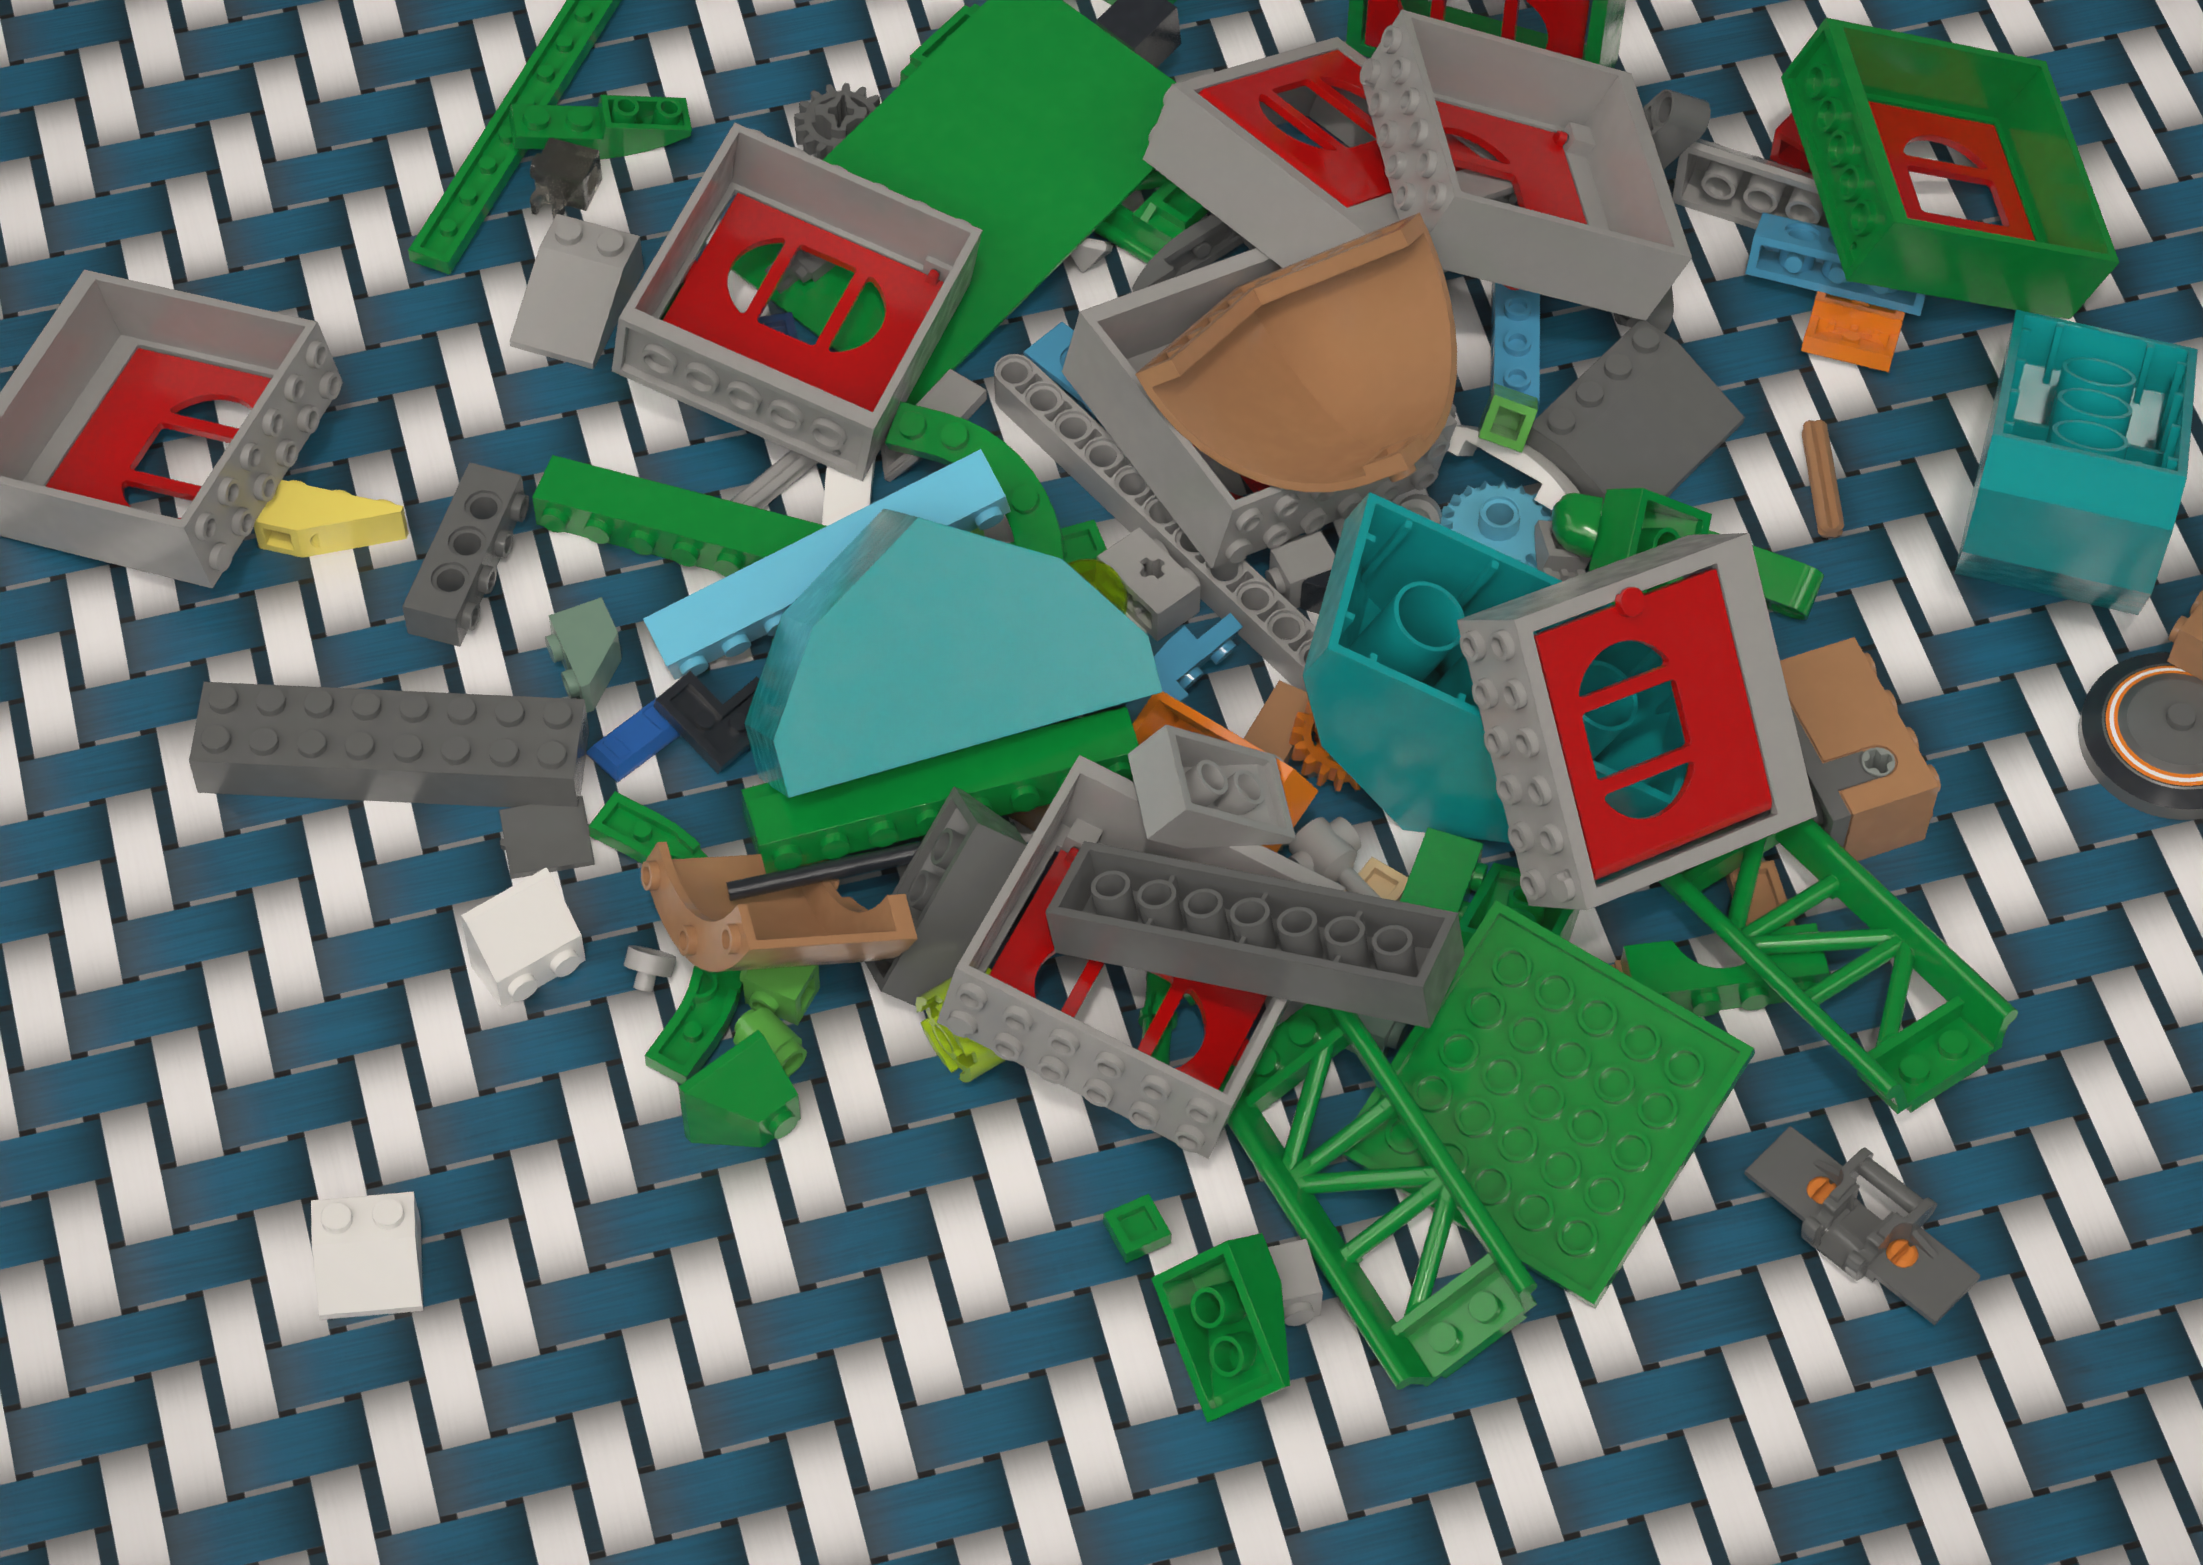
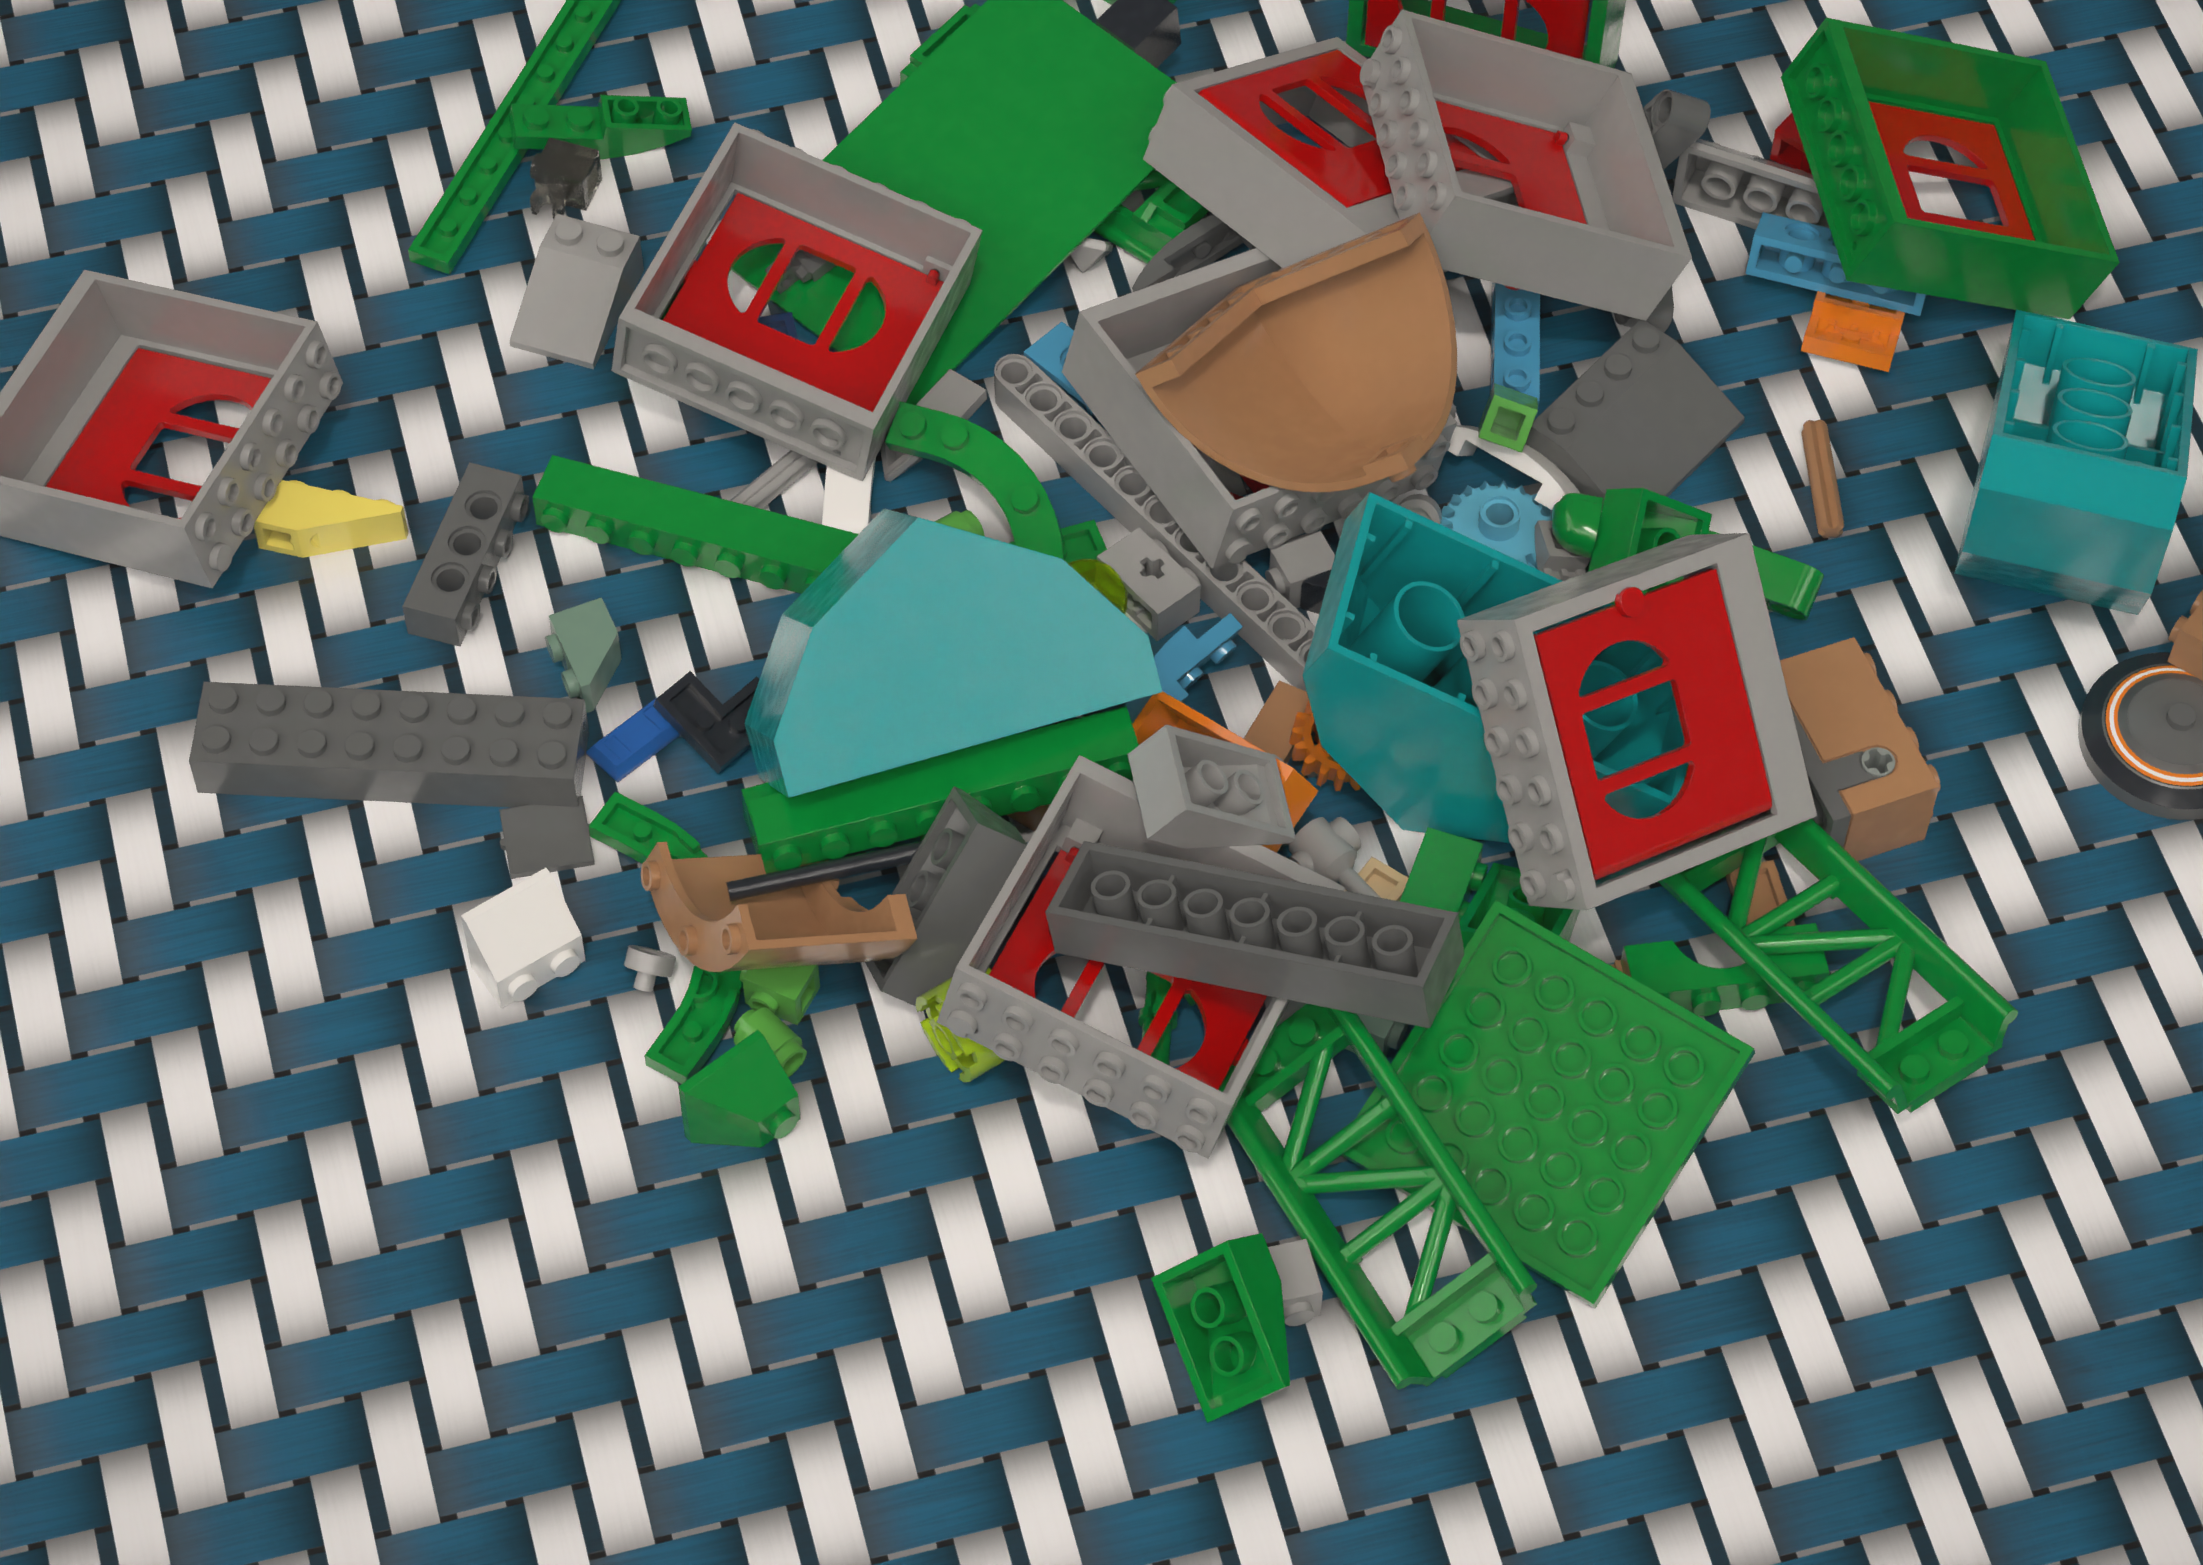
white slope [311,1192,423,1320] -> none
medium azure brick [643,449,1011,680] -> none
dark grey gear [794,83,880,160] -> none
green plate [1103,1194,1172,1263] -> none
dark grey piece [1744,1126,1981,1326] -> none

